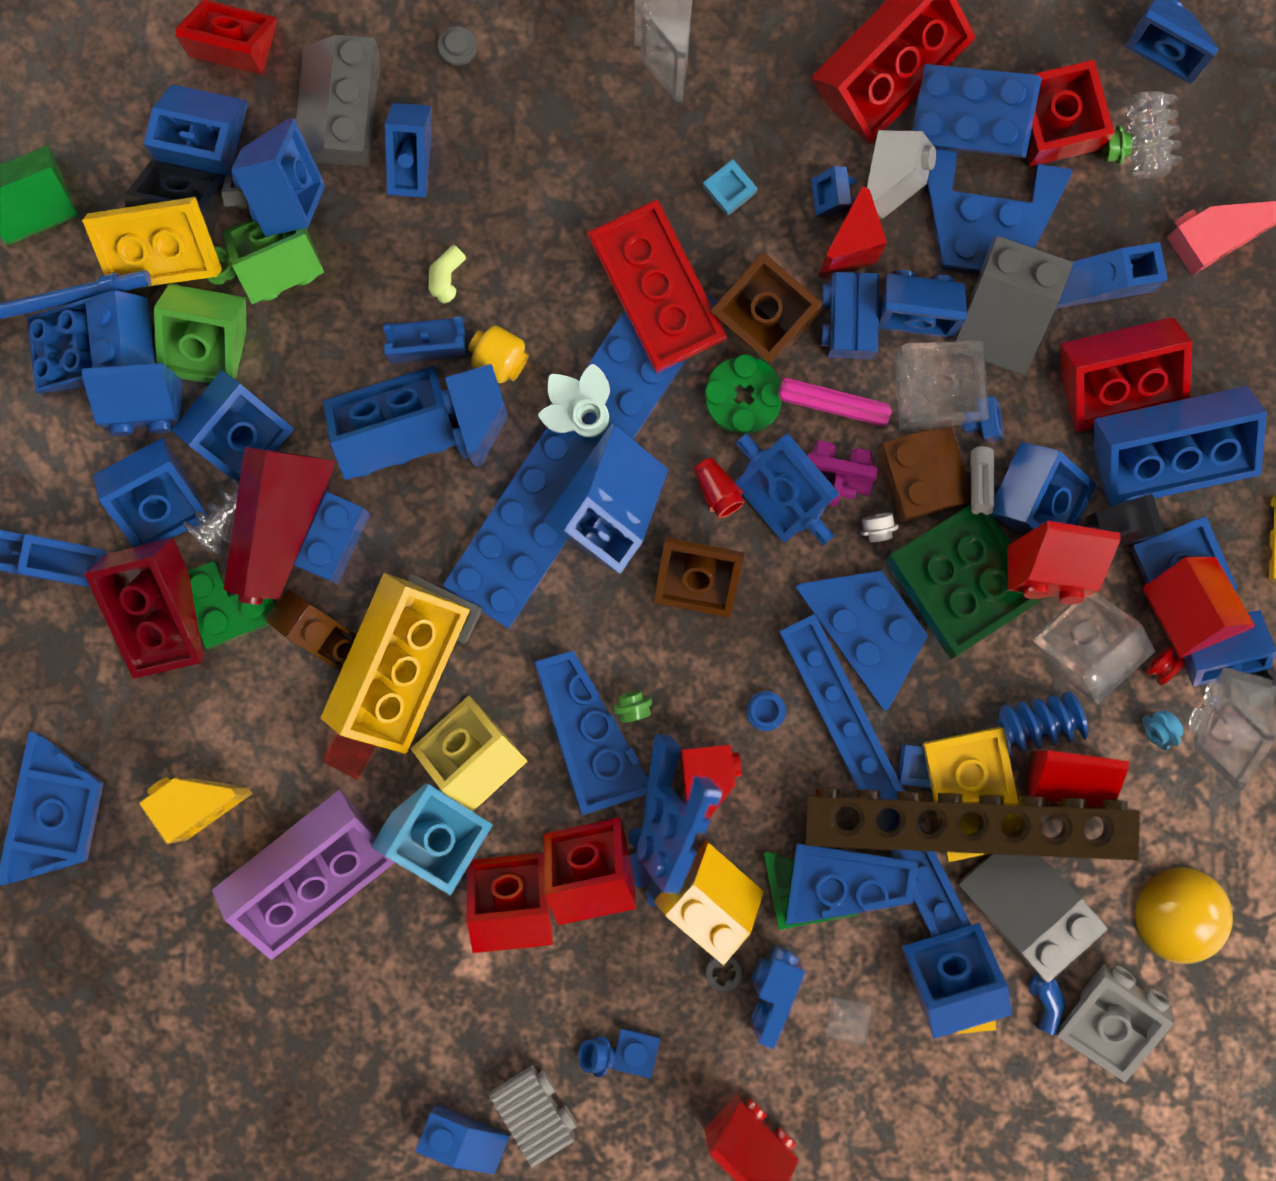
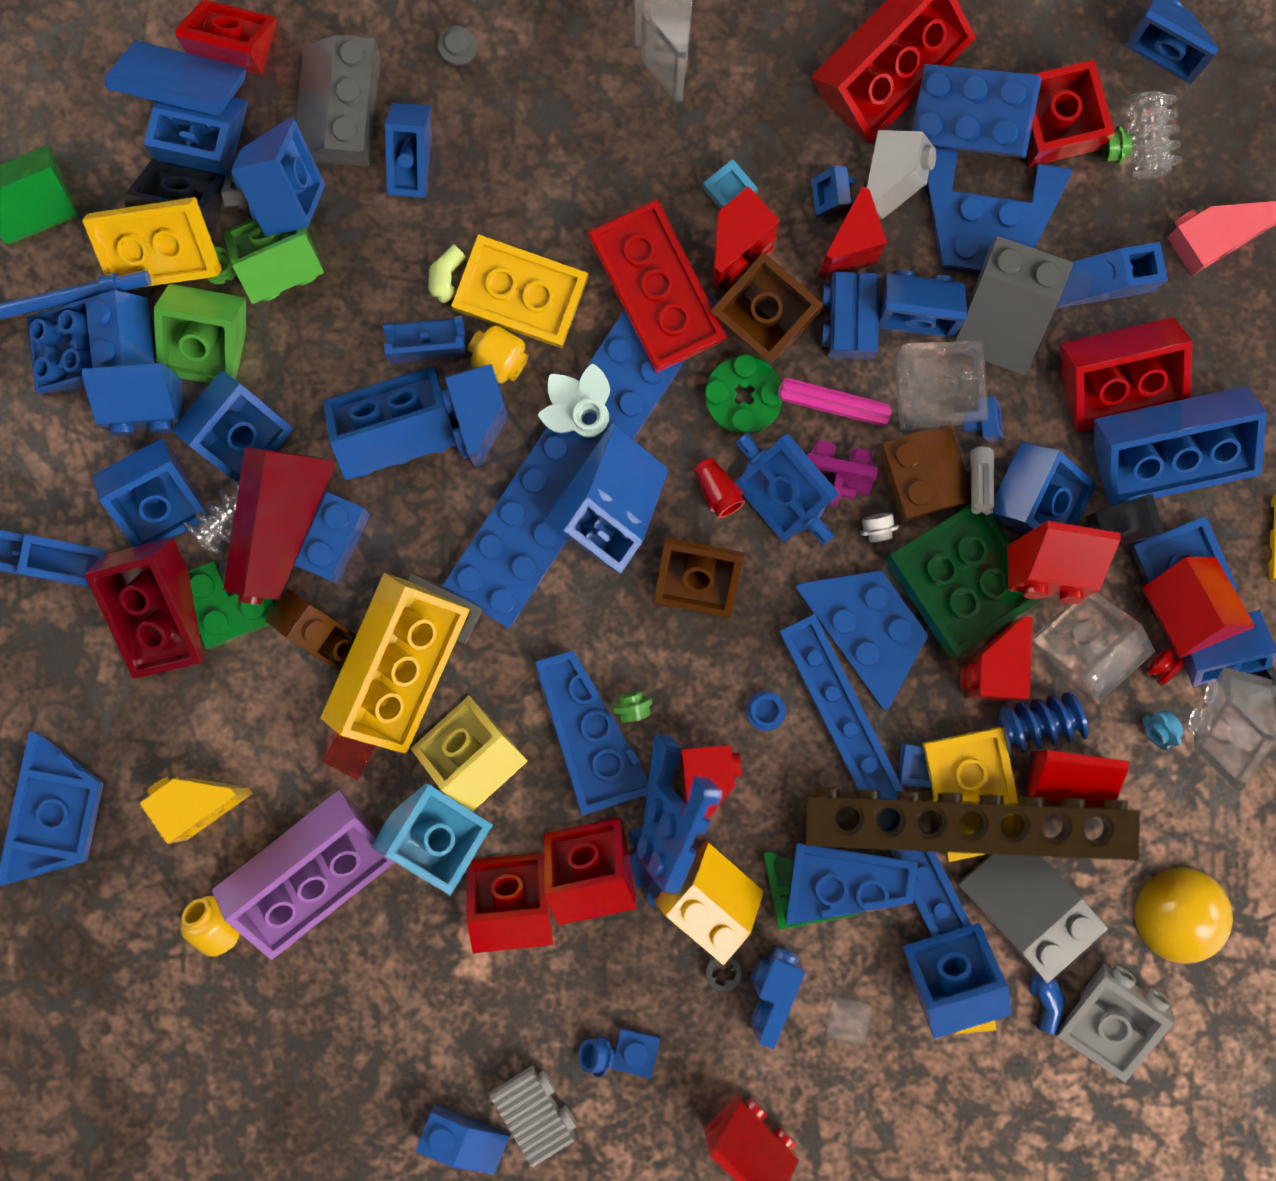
none -> blue tile [105,40,246,117]
none -> yellow head [180,896,240,957]
none -> yellow plate [451,234,588,349]
none -> red slope [712,186,780,293]
none -> red slope [960,617,1033,701]

